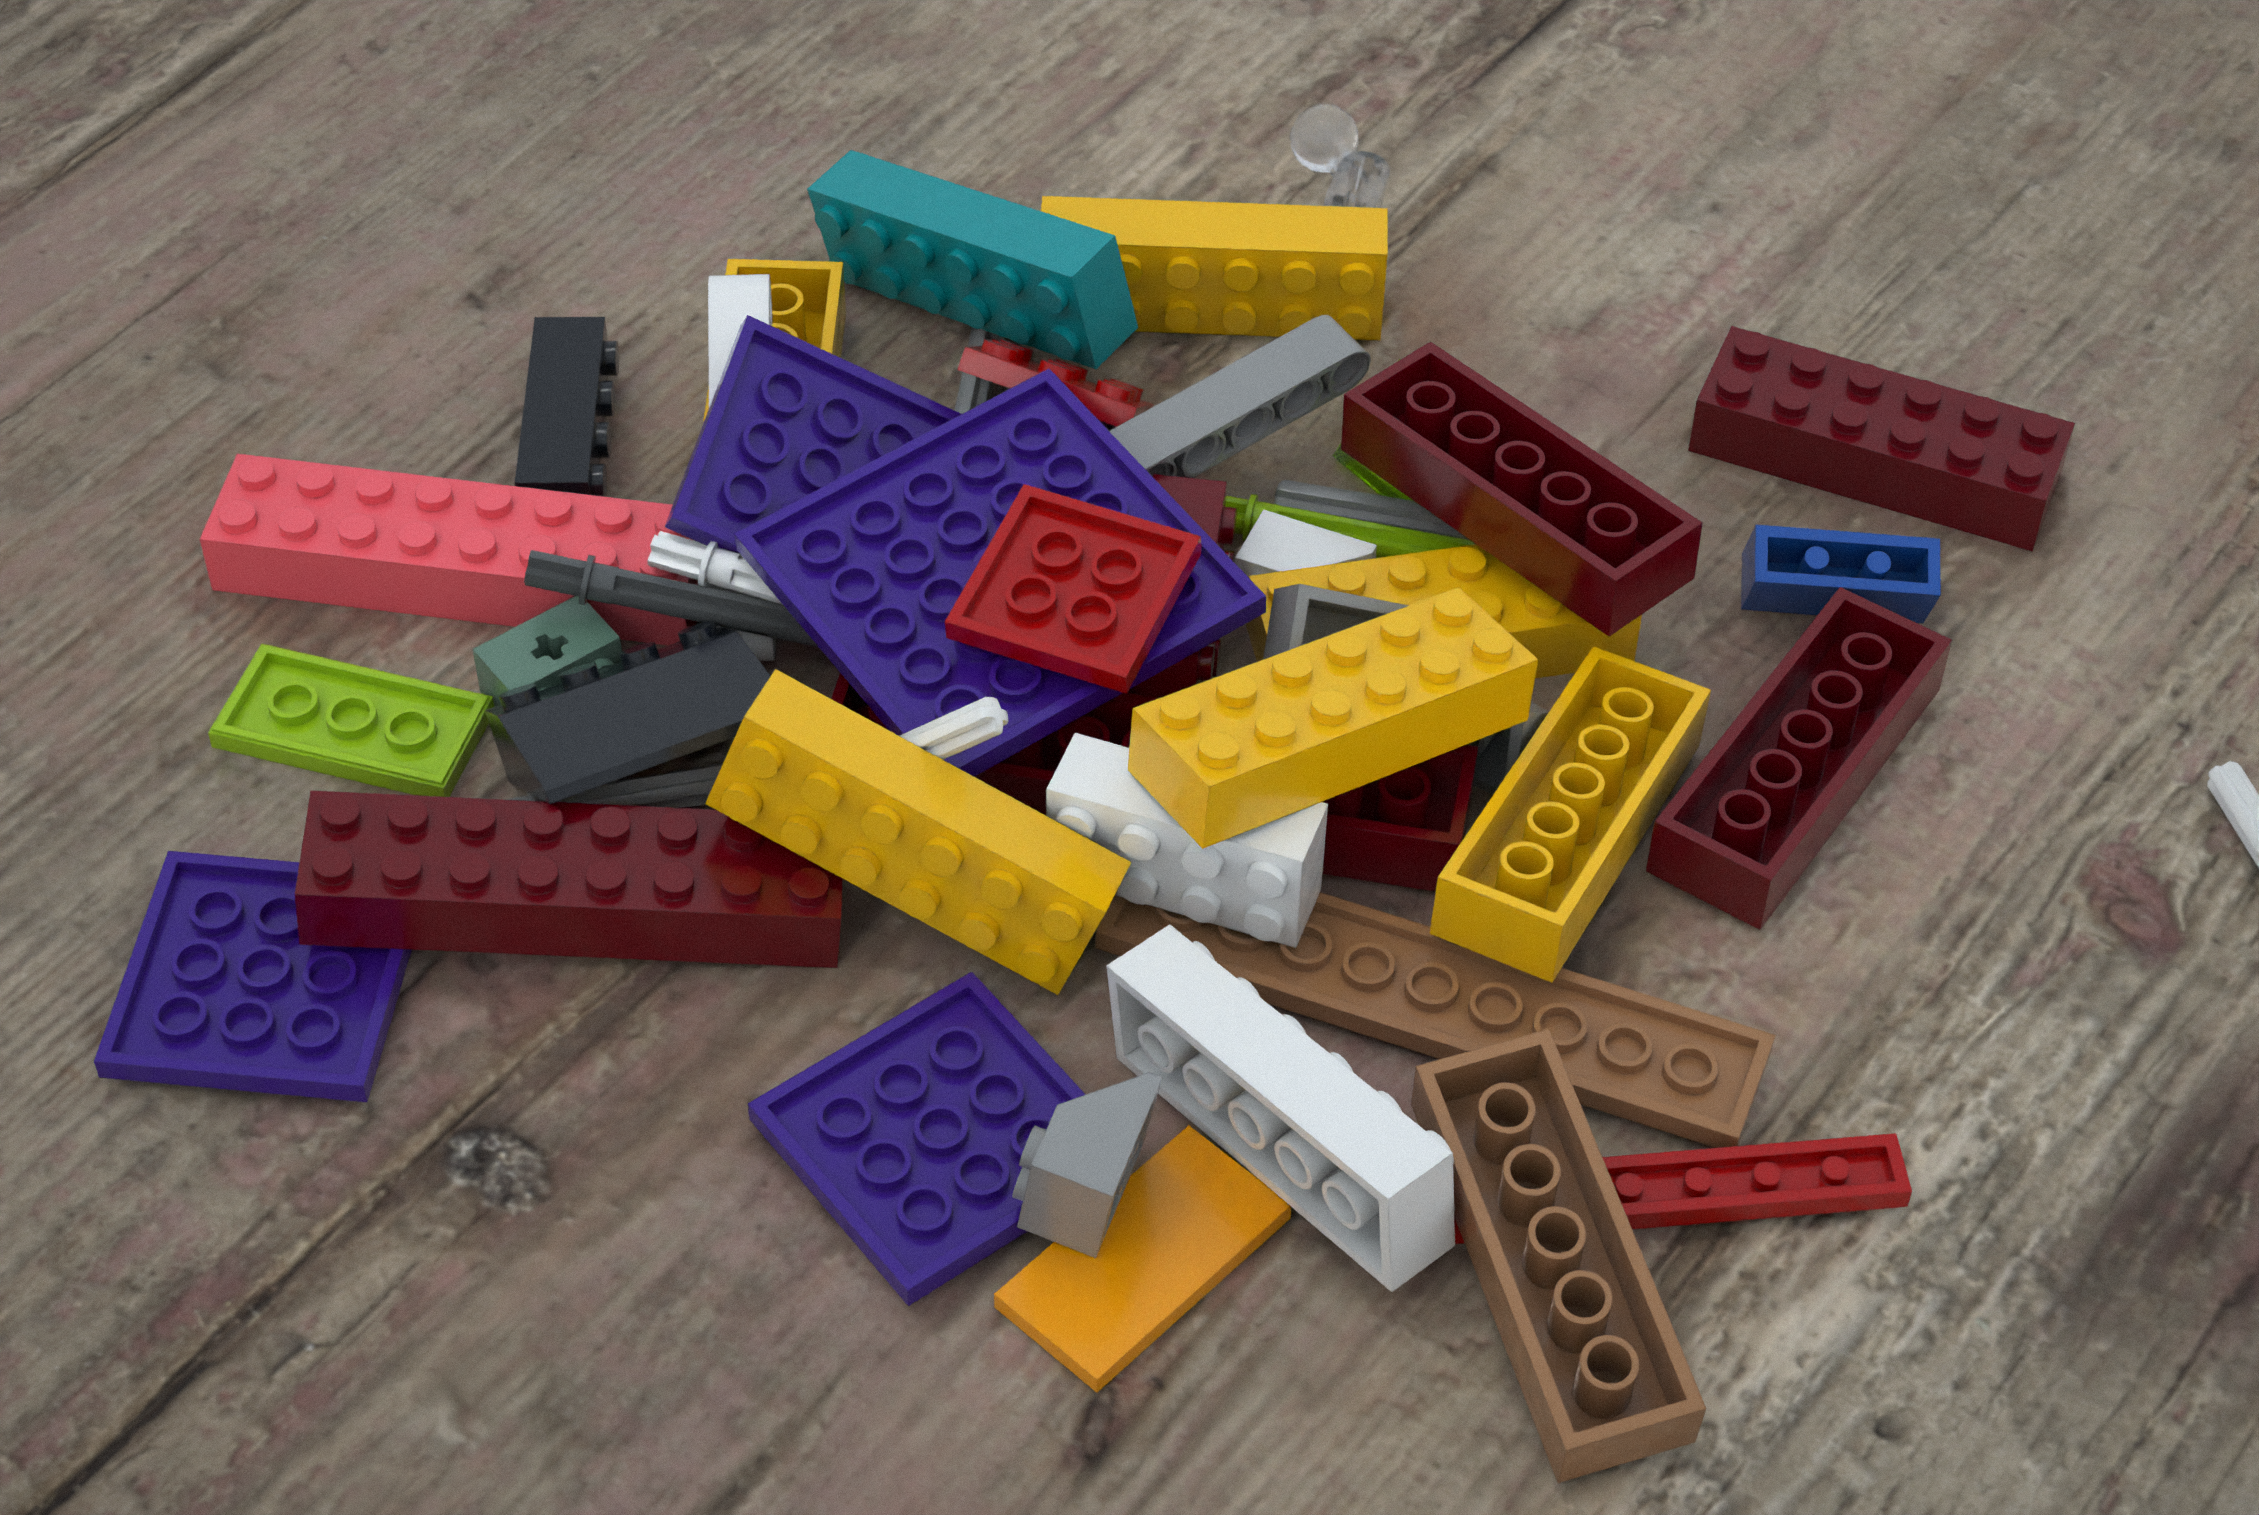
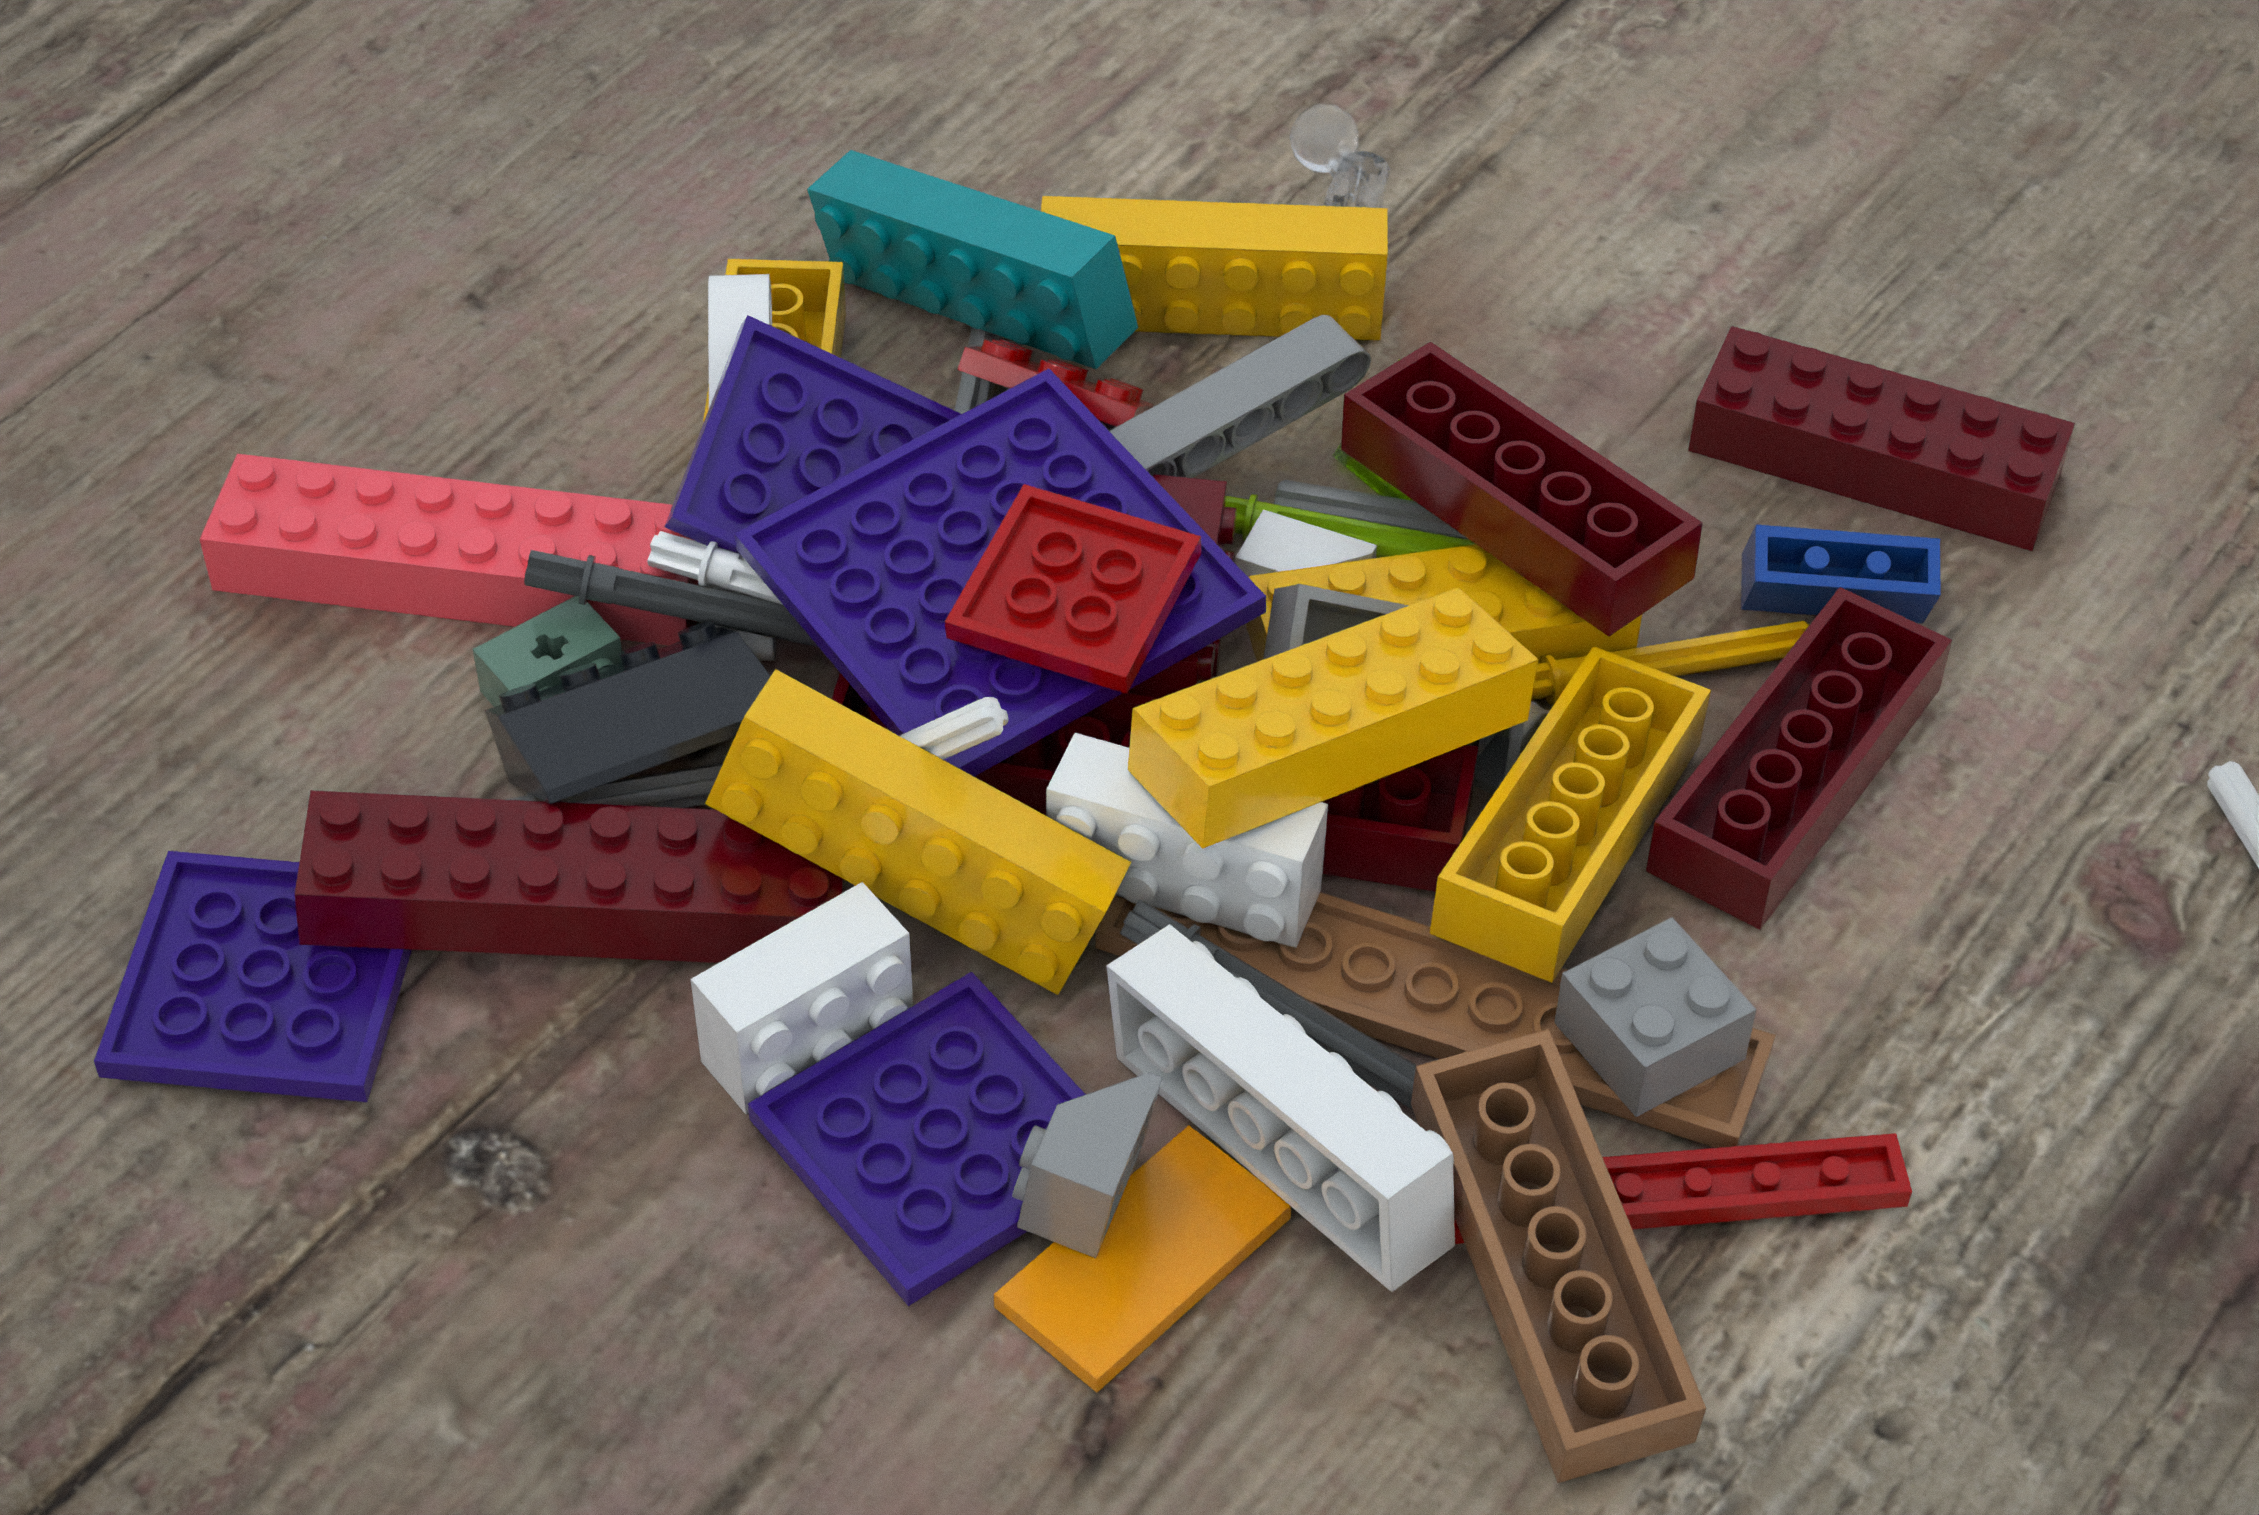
lime tile [208,643,495,797] -> none
black brick [515,317,619,497] -> none
none -> white brick [691,882,913,1114]
none -> dark grey axle [1120,900,1417,1110]
none -> yellow axle [1531,621,1809,705]
none -> light grey brick [1554,917,1756,1117]

